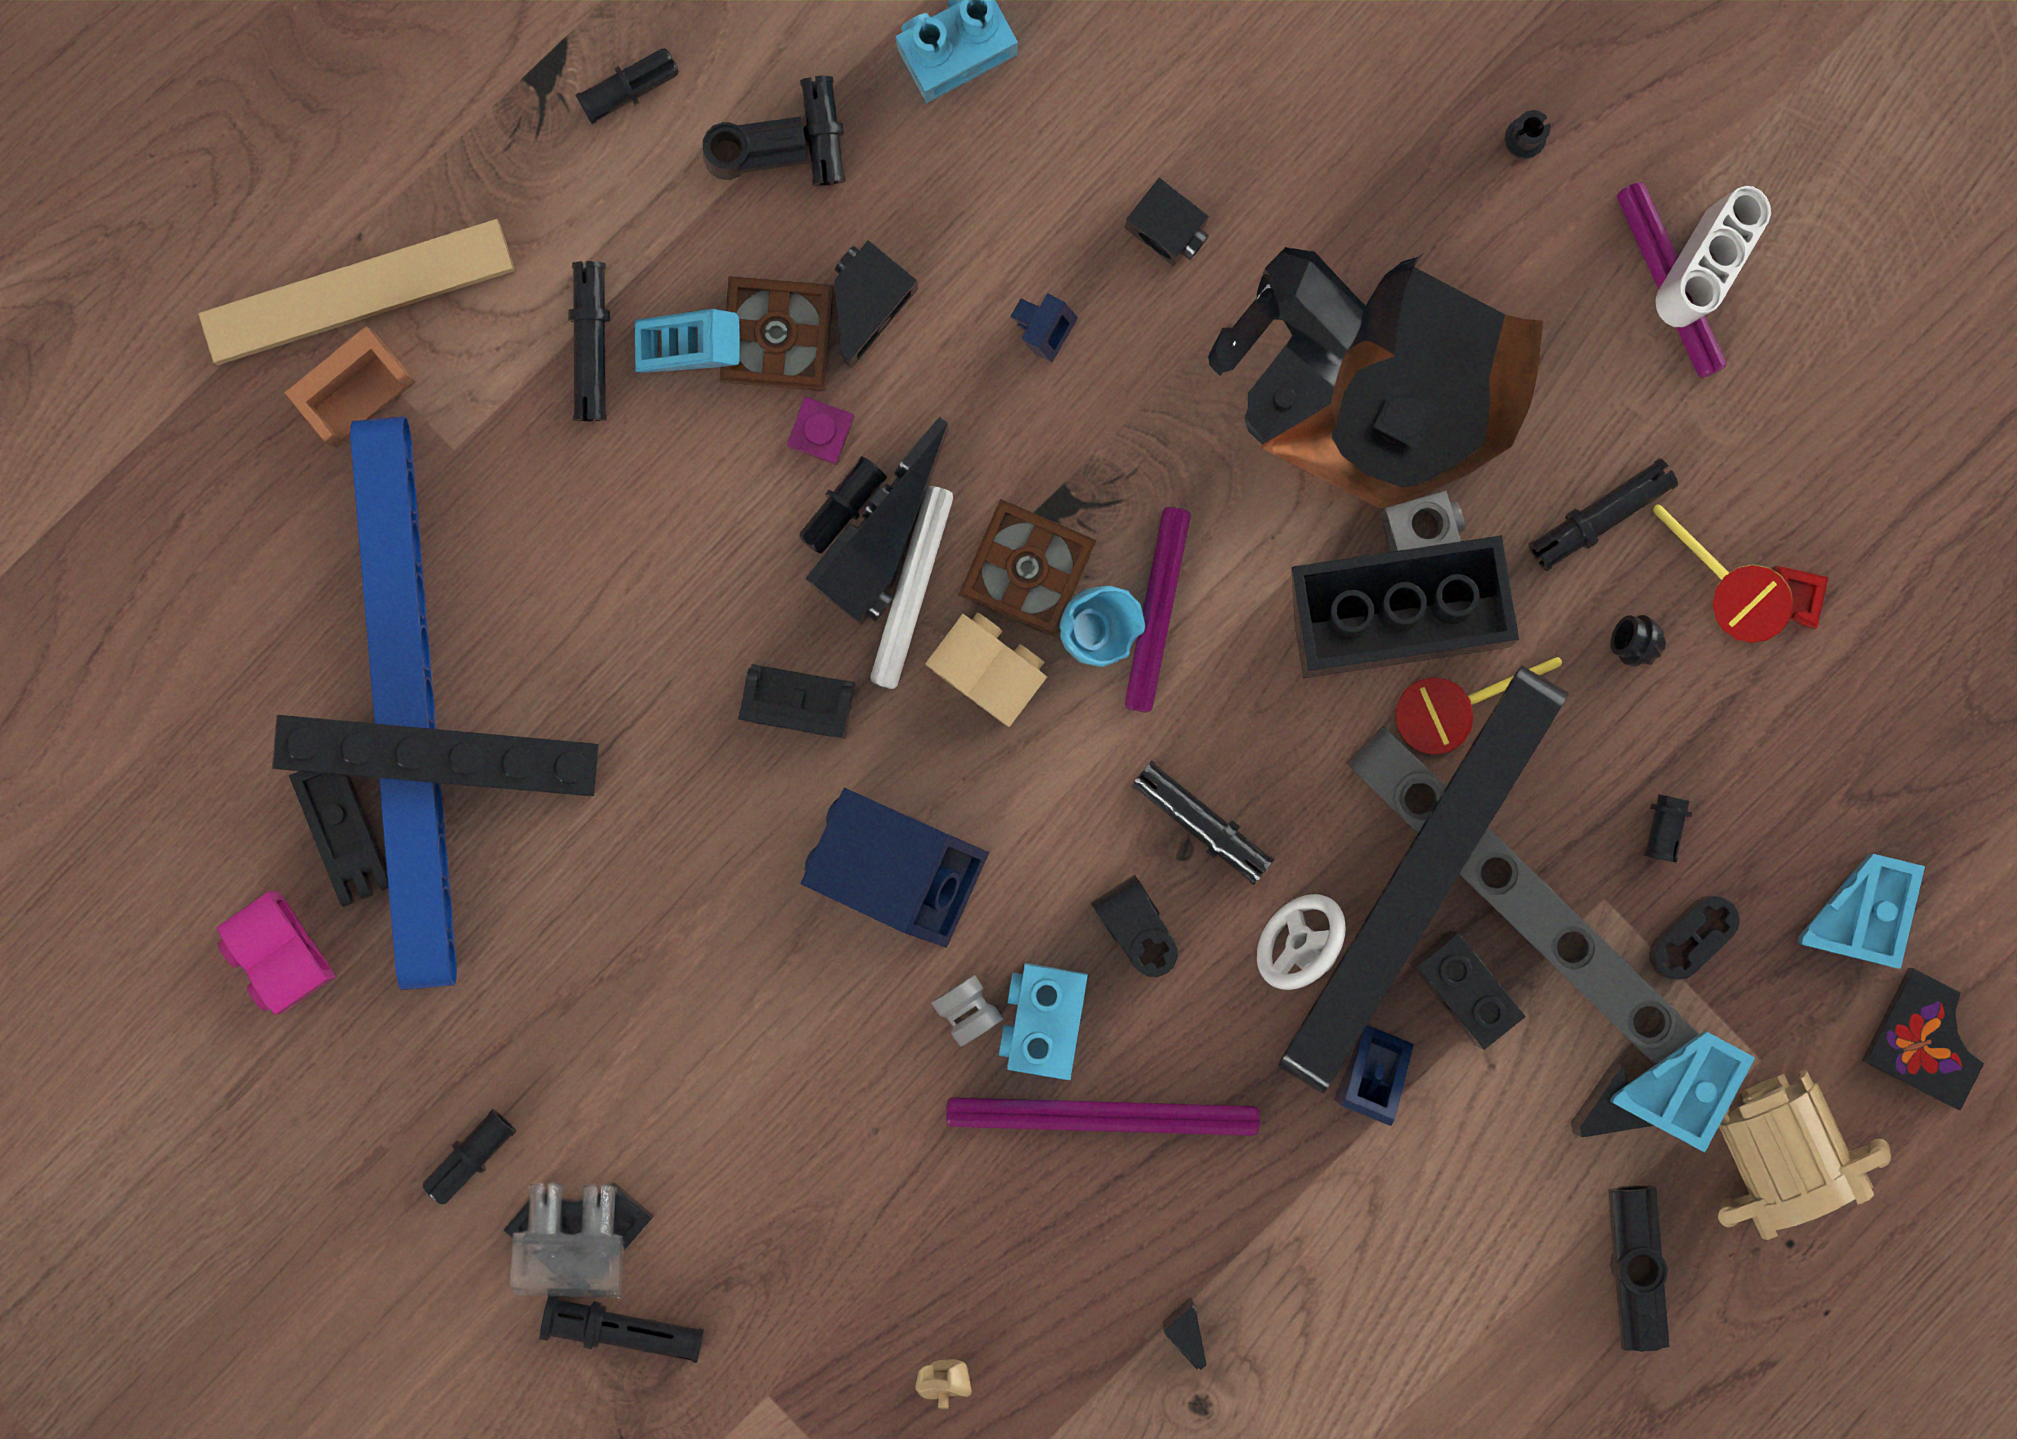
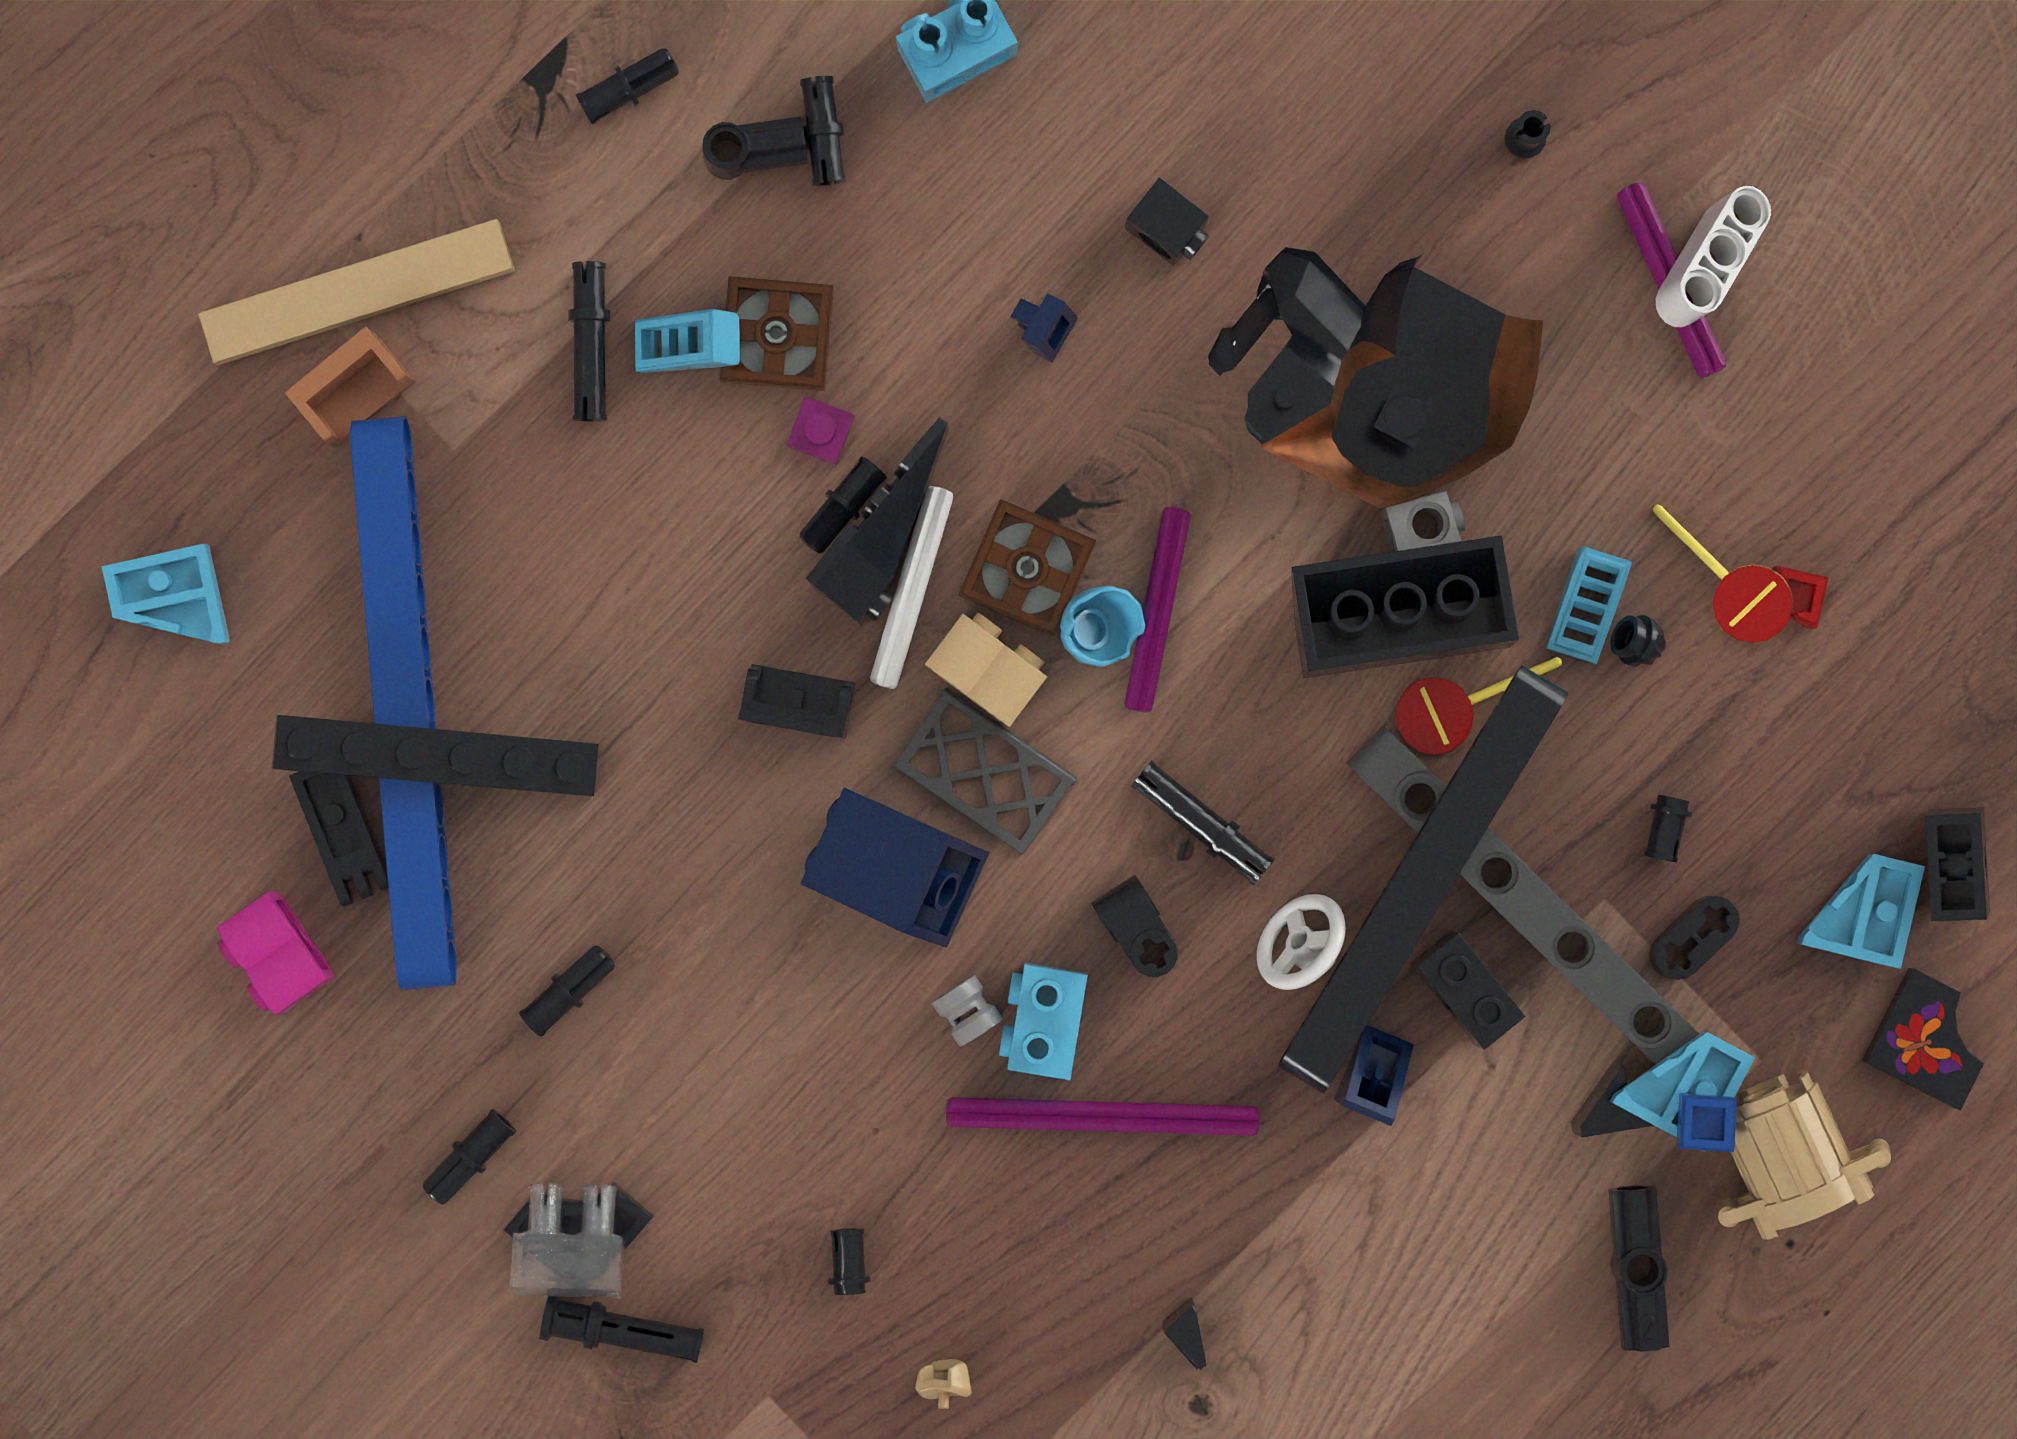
black slope [835,240,918,368] -> none
black pin [1528,458,1678,571] -> none
none -> medium azure wing [101,544,231,645]
none -> black axle [519,945,615,1037]
none -> black pin [828,1228,871,1295]
none -> dark grey window [894,688,1077,854]
none -> medium azure slope [1545,547,1632,664]
none -> blue tile [1677,1093,1737,1152]
none -> black brick [1925,807,1990,921]

